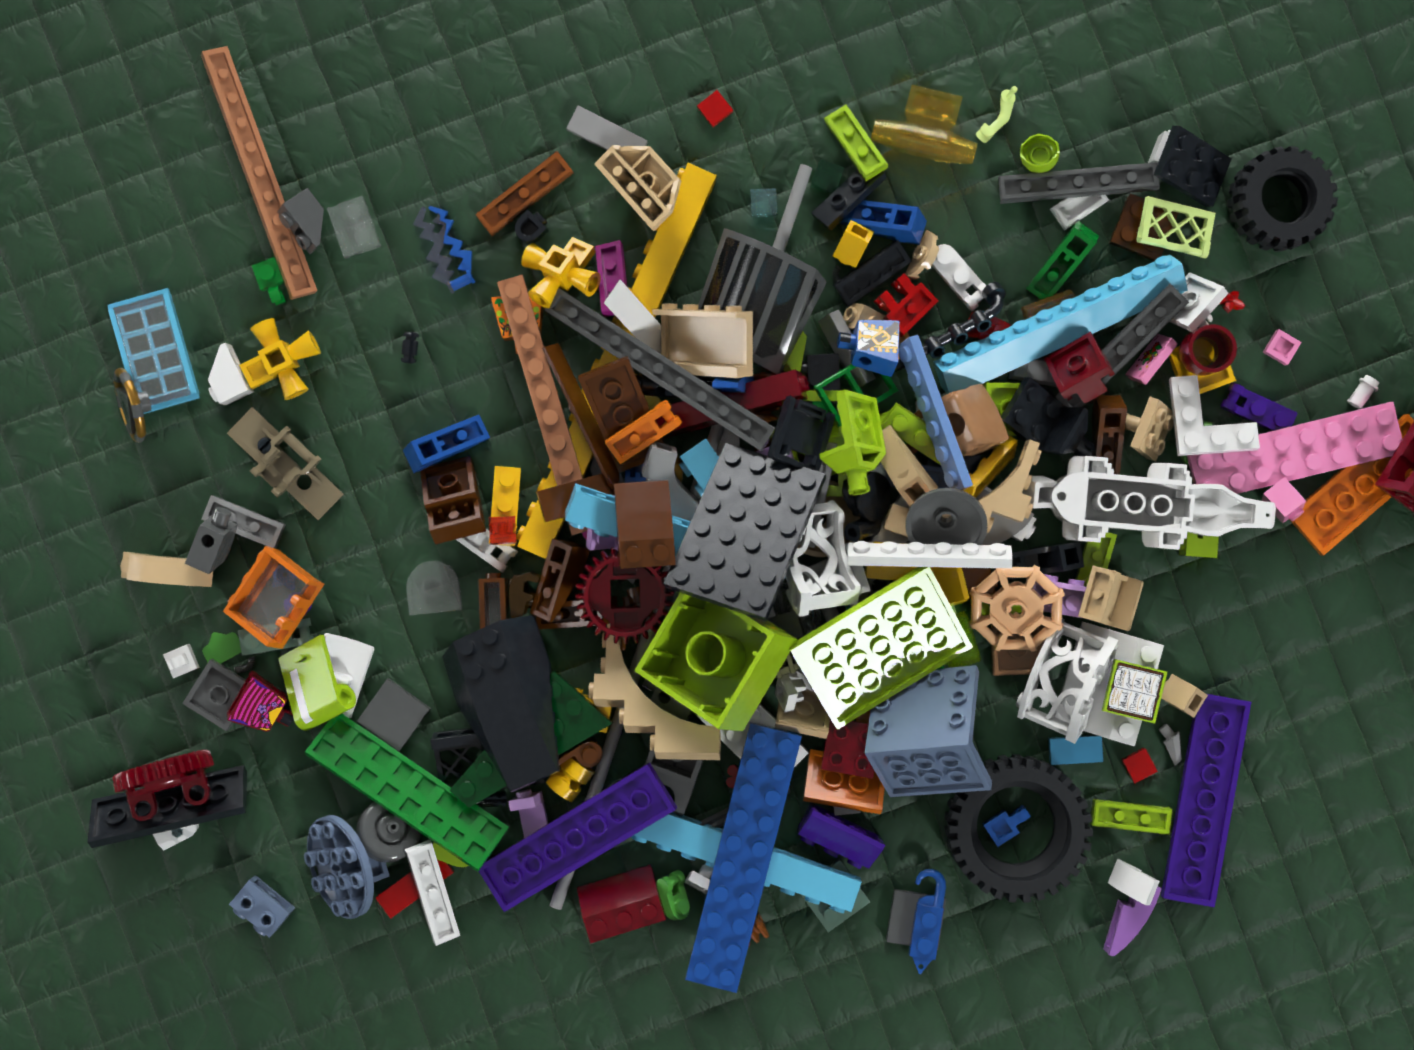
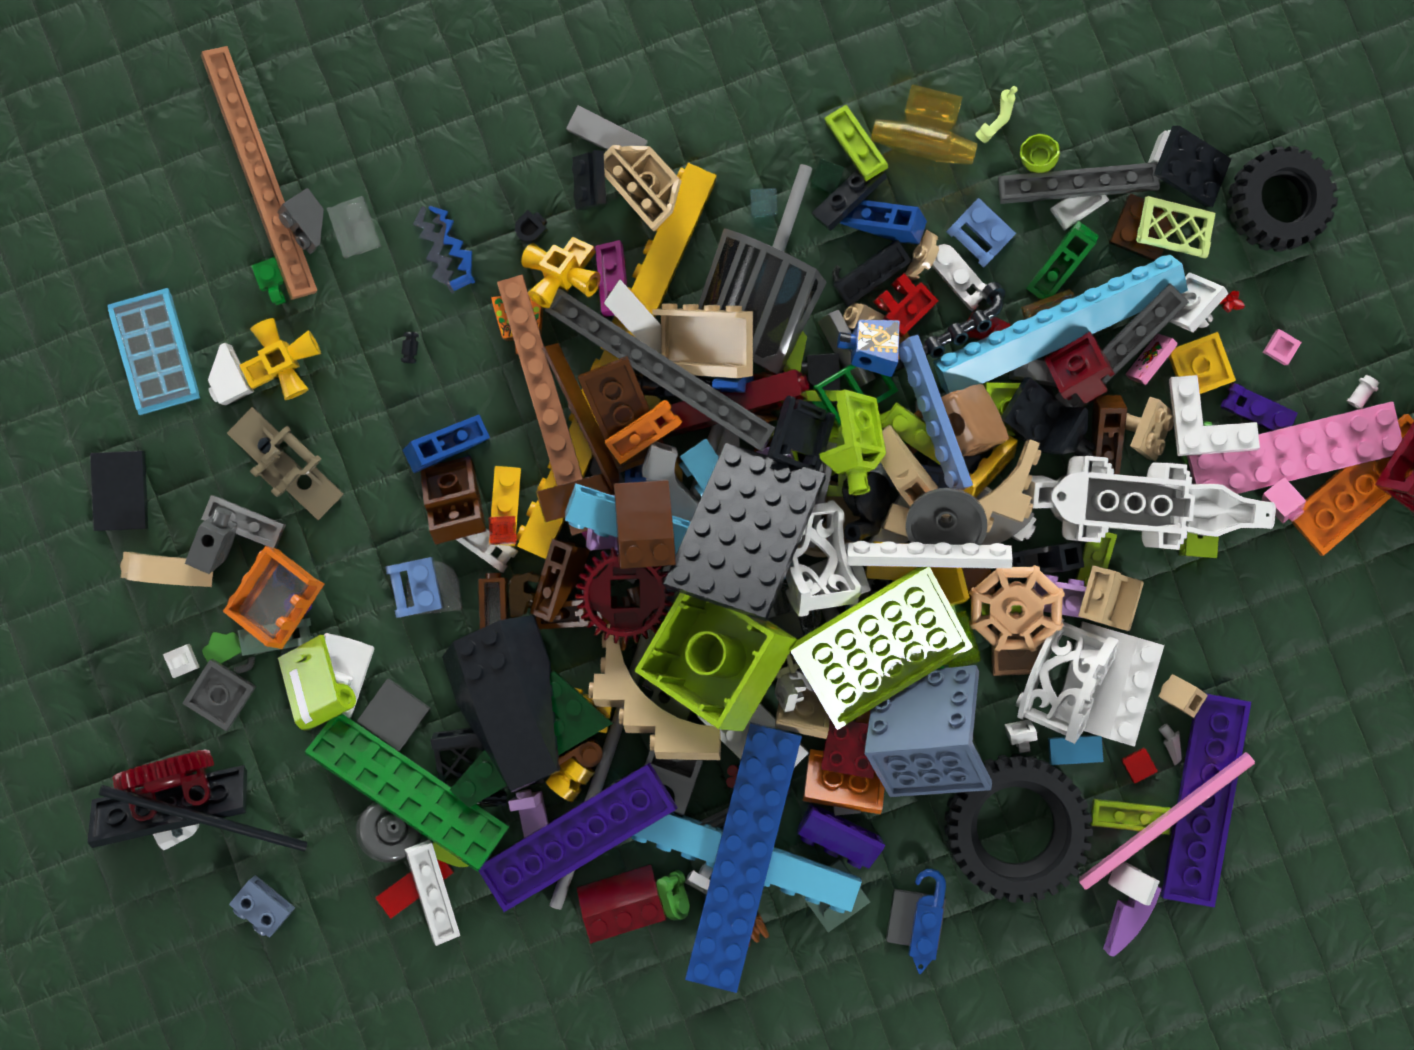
piece [113,368,152,443] -> none
torso [227,670,294,732] -> none
sand blue bracket [304,815,389,919] -> none
dark orange tile [475,151,574,236] -> none
red tile [697,90,733,128] -> none
yellow brick [833,220,874,268] -> none
blue plate [982,805,1031,847] -> none
tile [1102,659,1167,723] -> none
dark red piece [1179,324,1237,376] -> none
none -> black tile [90,451,148,531]
none -> black piece [98,785,307,852]
none -> medium blue plate [385,557,443,618]
none -> black plate [572,150,606,210]
none -> medium blue plate [946,198,1016,268]
none -> white tile [1005,720,1037,753]
none -> bright pink tile [1078,752,1255,889]

